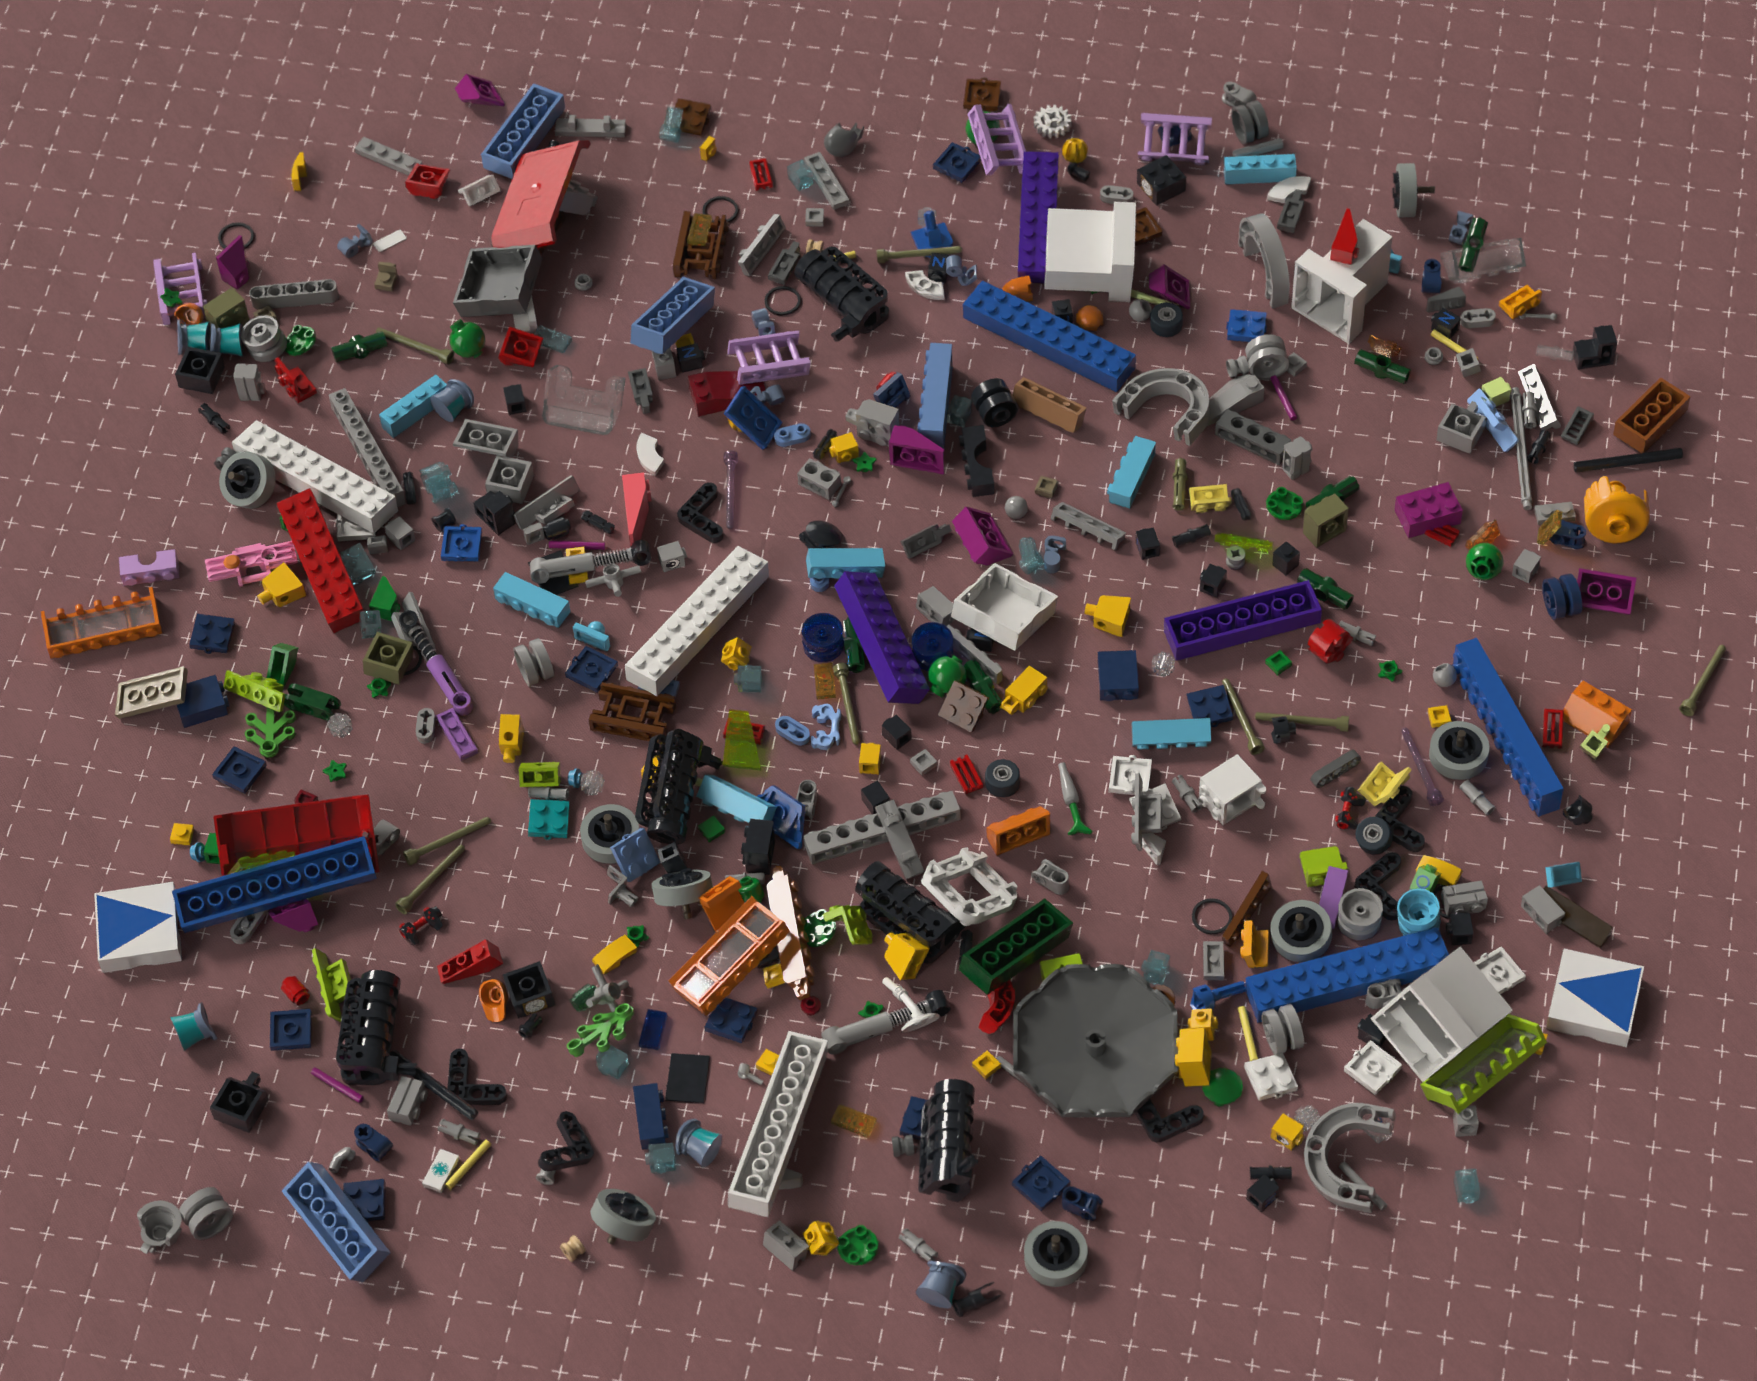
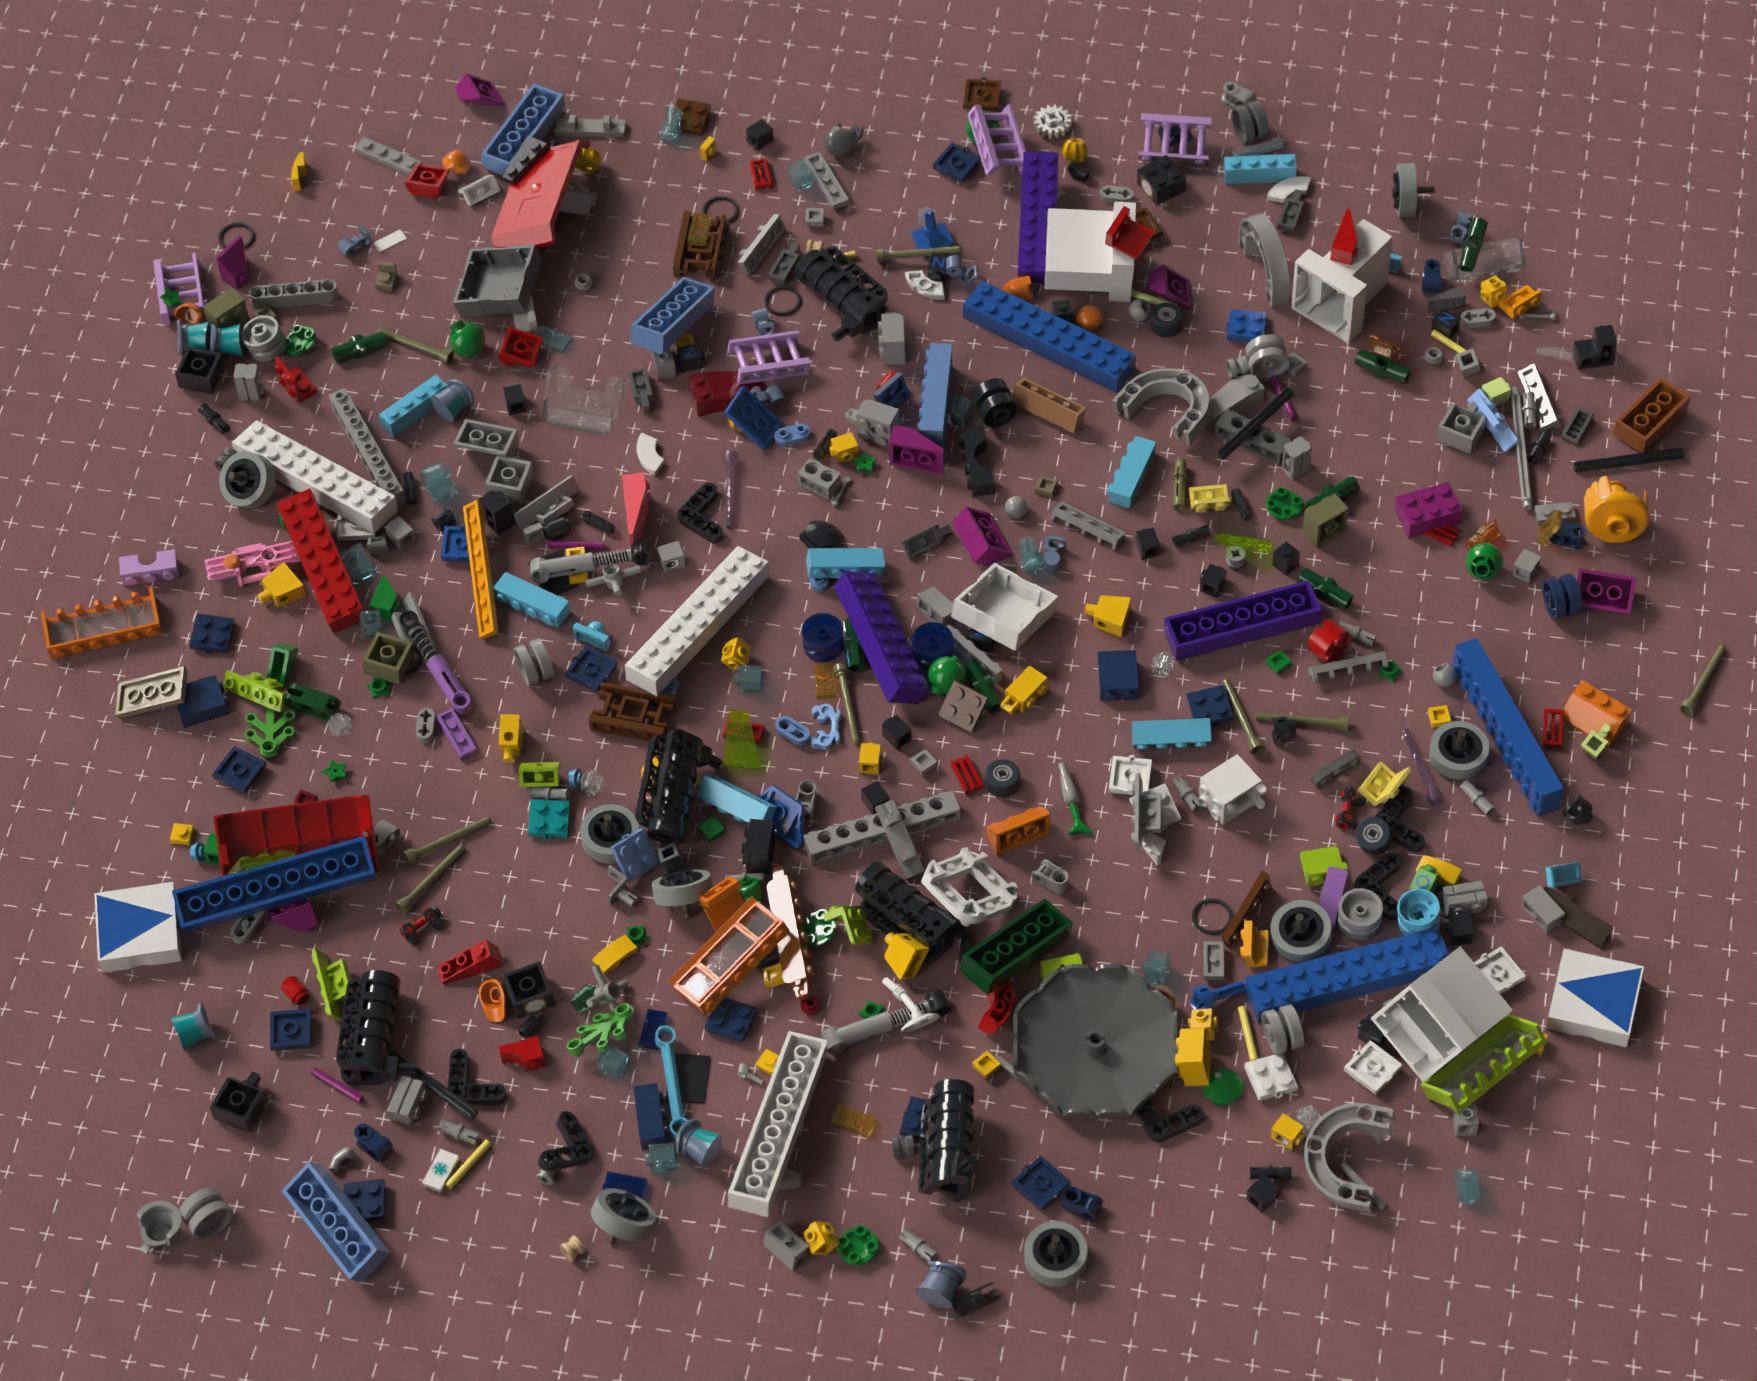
light grey piece [1365,979,1402,1009] -> none
none -> orange hair [442,150,471,175]
none -> light orange plate [463,500,499,640]
none -> red arch [498,1036,545,1071]
none -> wing [502,136,550,185]
none -> yellow brick [575,147,601,175]
none -> clear blue tile [602,1171,648,1200]
none -> medium azure piece [655,1026,688,1140]
none -> black brick [746,119,774,150]
none -> light grey hinge [878,312,905,365]
none -> red bracket [1105,206,1154,260]
none -> black axle [1217,387,1293,460]
none -> light grey hinge [1308,651,1388,682]
none -> yellow brick [1480,275,1507,308]

